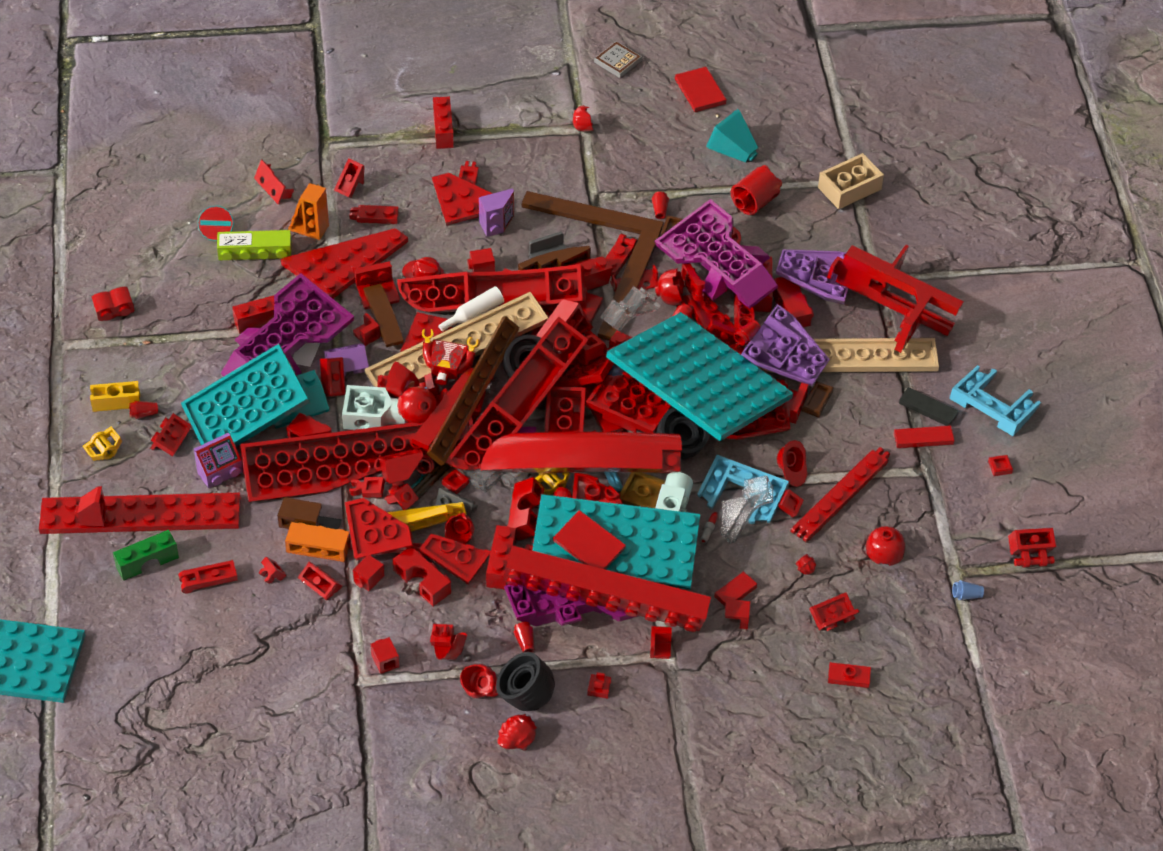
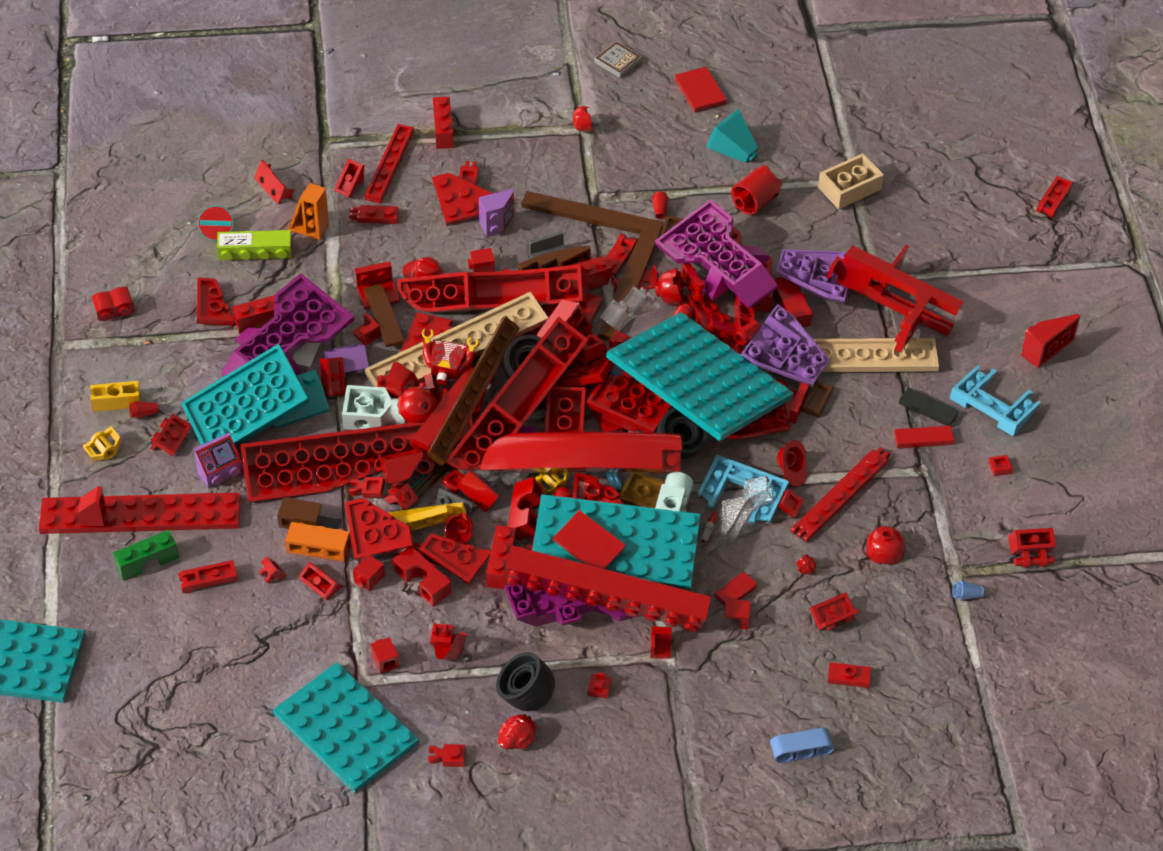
red wing [281,228,408,299] -> none
red slope [287,413,332,438] -> none
white piece [438,287,504,331] -> none
red hair [460,664,498,698] -> none
red cone [513,622,535,653] -> none
none -> red wing [196,277,234,326]
none -> teal plate [273,662,419,793]
none -> red tile [364,124,414,204]
none -> red plate [428,744,465,767]
none -> red slope [457,470,499,512]
none -> medium blue beam [770,728,834,763]
none -> red slope [1021,314,1081,368]
none -> red plate [1036,176,1073,218]

